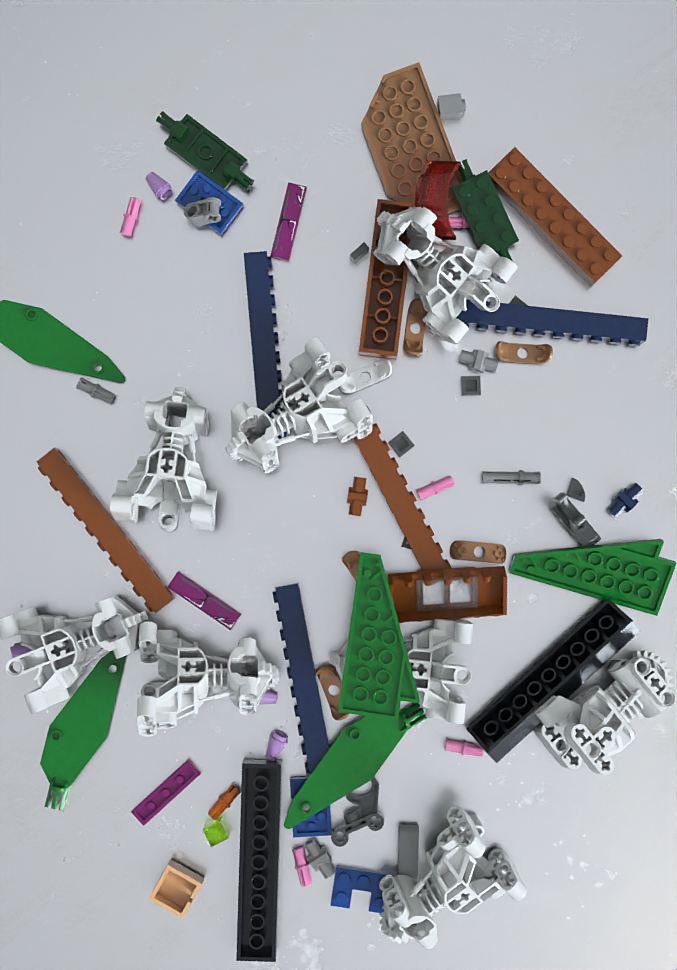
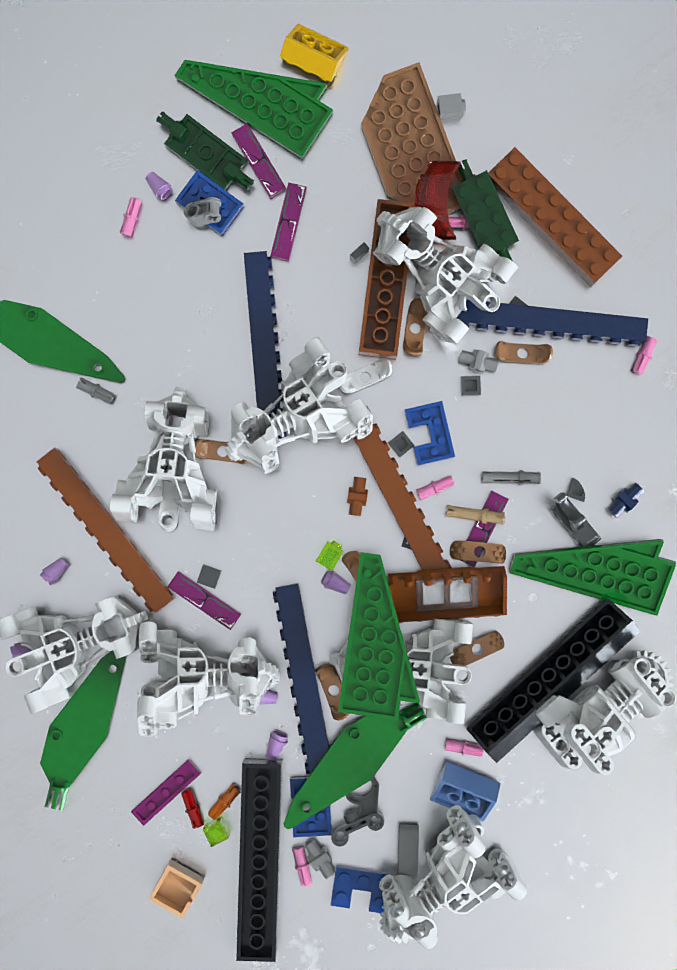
none -> lavender cone [40,557,68,586]
none -> green wing [174,60,333,159]
none -> red axle [181,789,204,829]
none -> medium nougat piece [195,439,248,464]
none -> dark grey tile [197,564,222,589]
none -> magenta tile [231,123,286,199]
none -> yellow slope [279,23,349,82]
none -> clear neon green brick [316,540,344,571]
none -> lavender cone [321,570,351,594]
none -> blue plate [405,401,455,466]
none -> medium blue slope [430,762,501,822]
none -> tan pin [446,505,506,525]
none -> medium nougat piece [450,631,505,666]
none -> magenta tile [461,490,509,567]
none -> bright pink axle [633,336,658,375]

